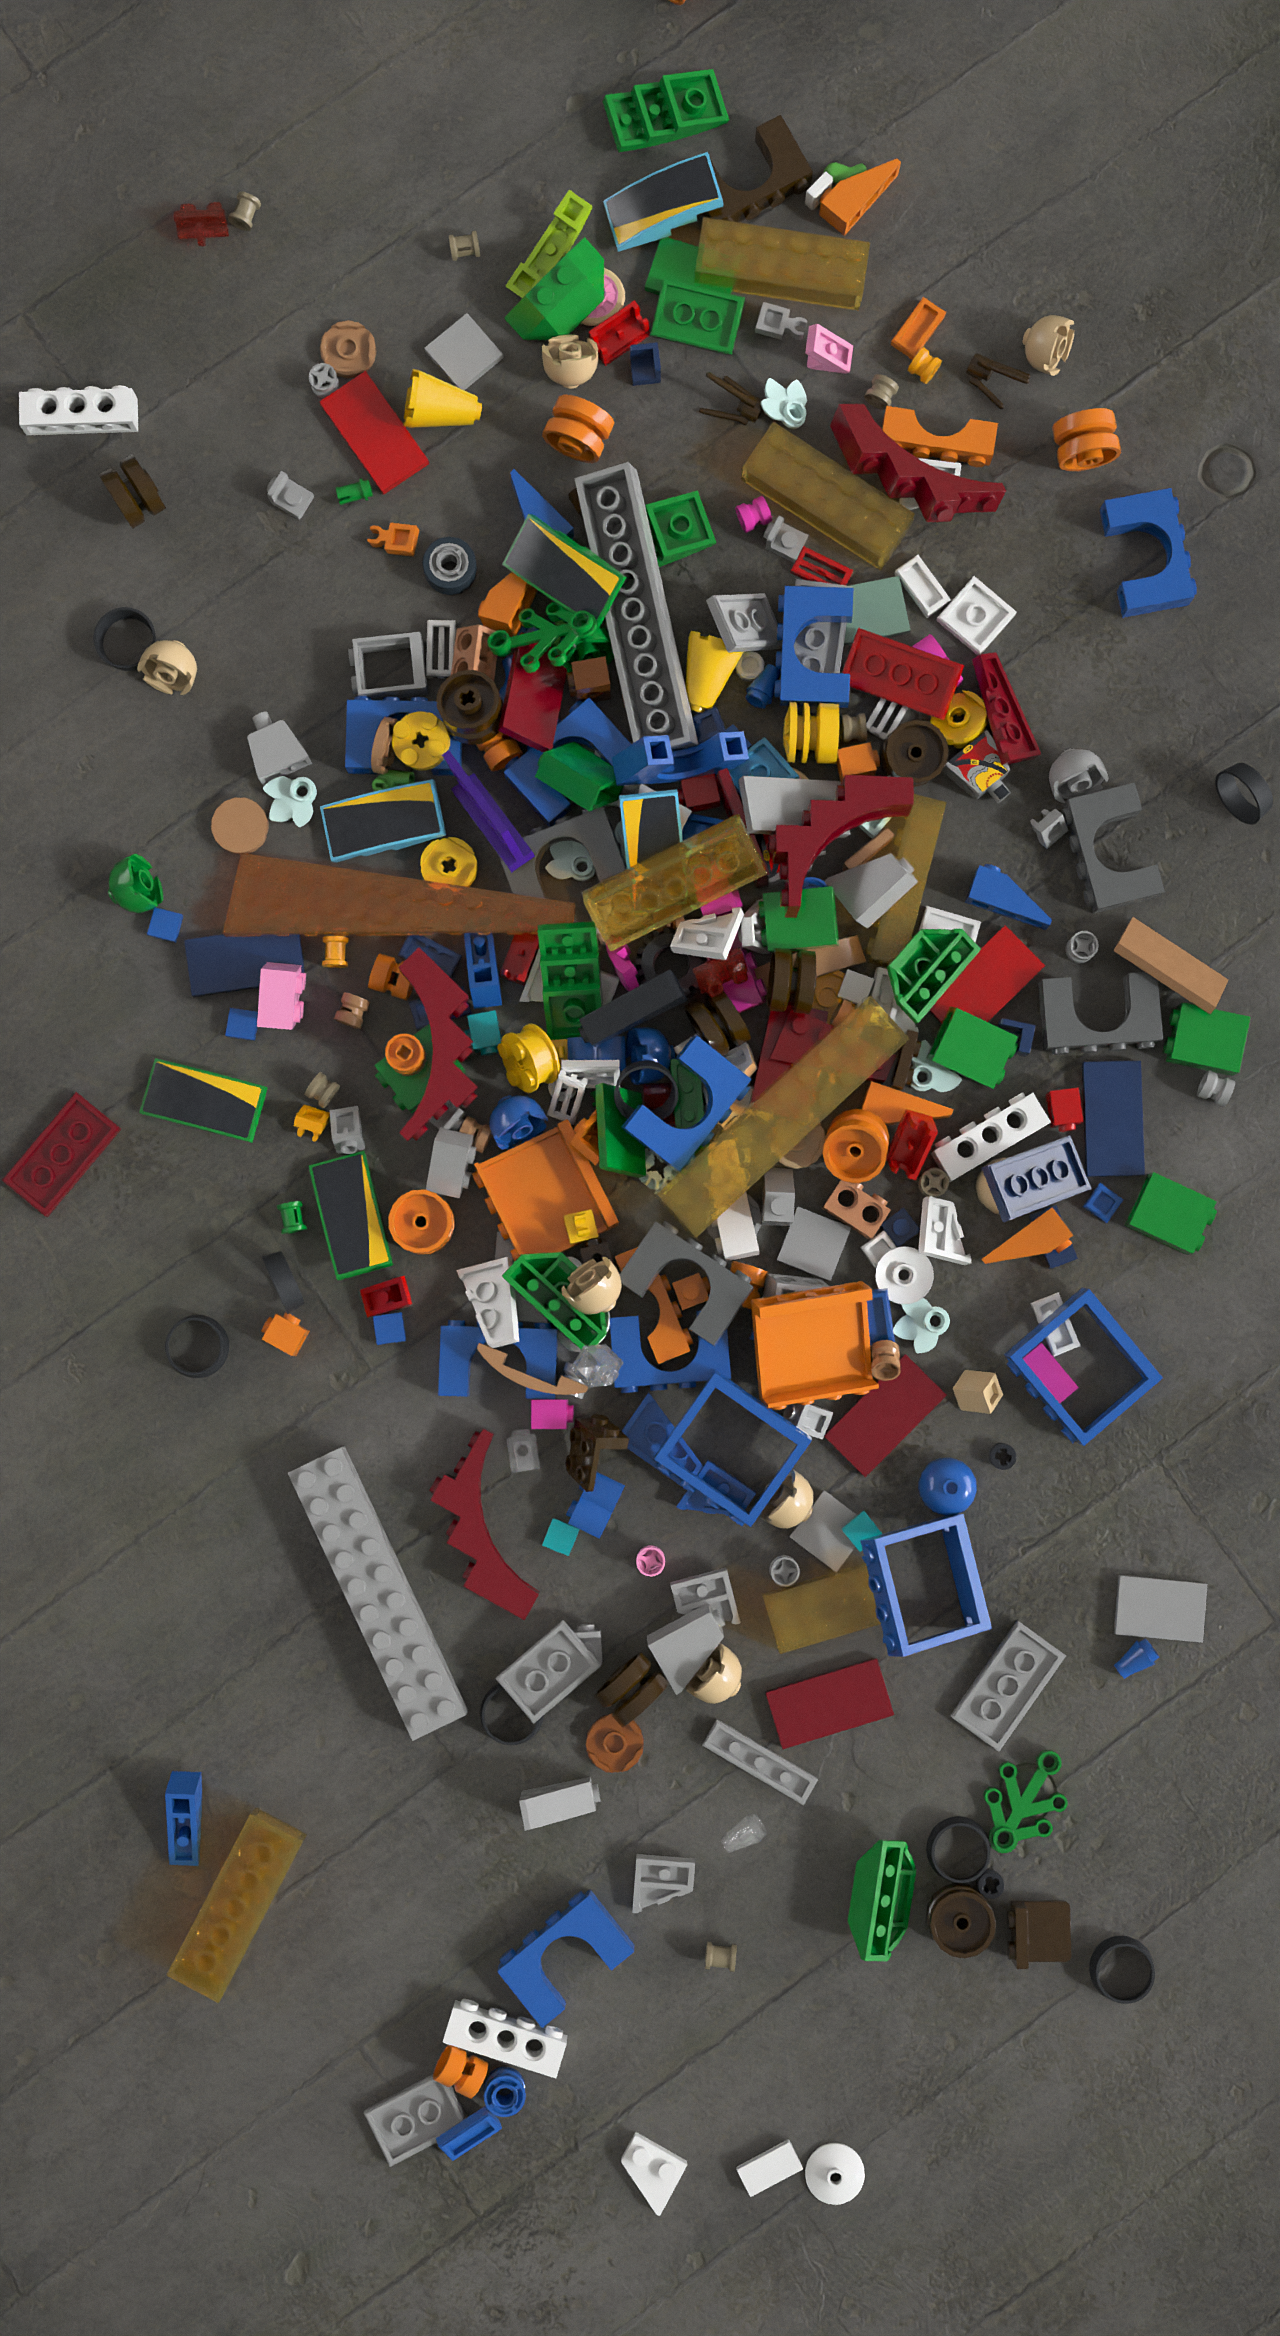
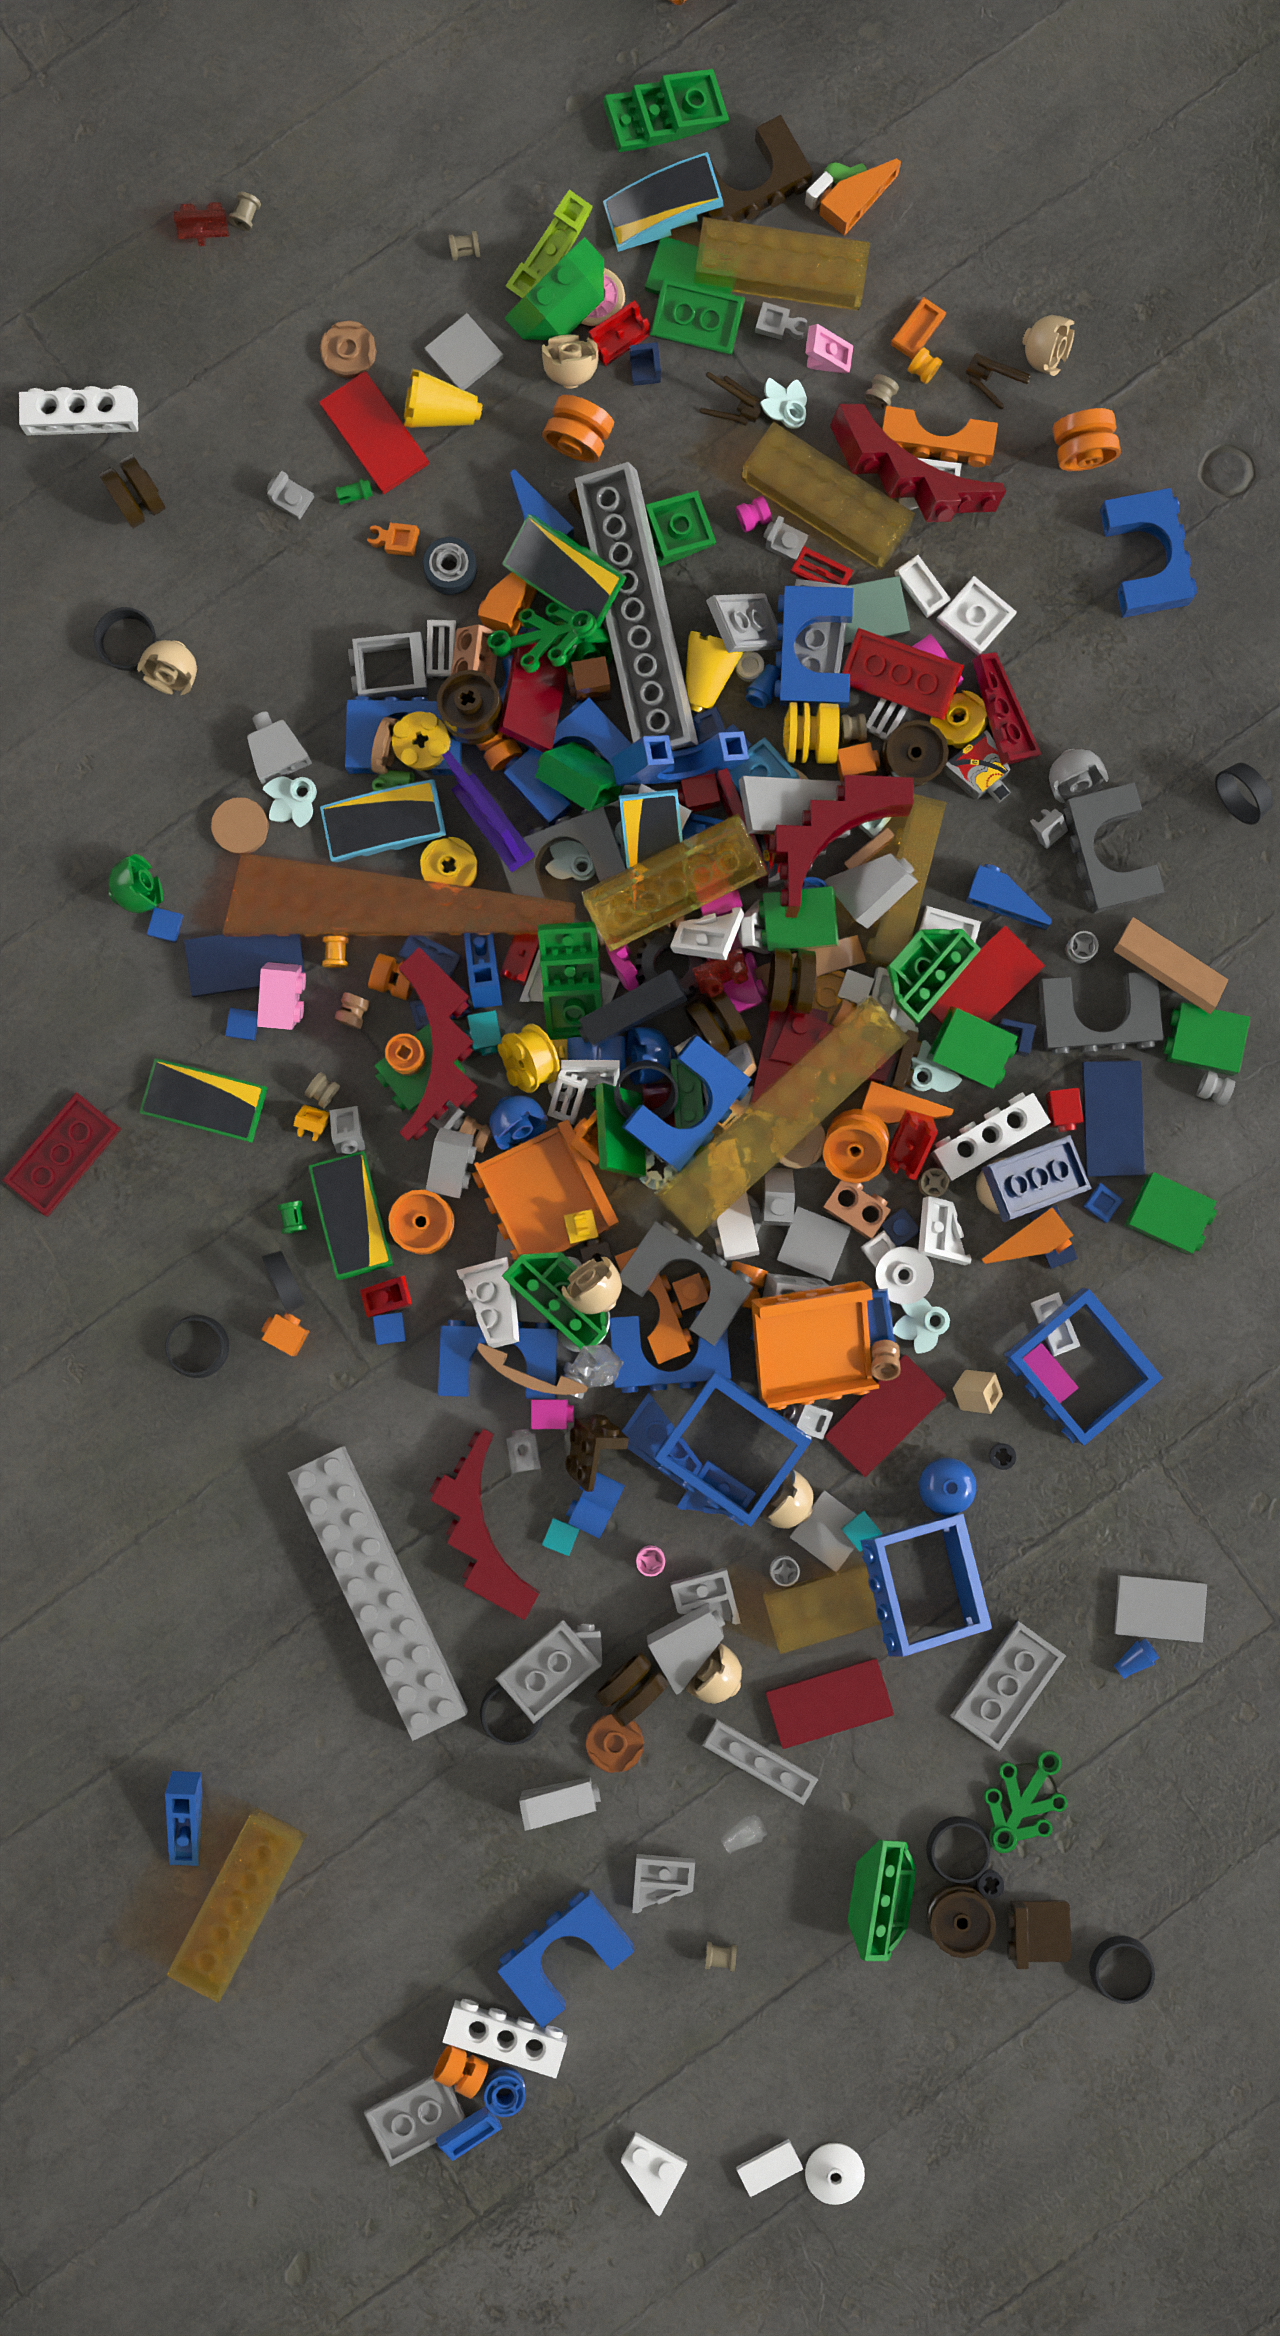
light grey wheel [309,363,339,399] -> none

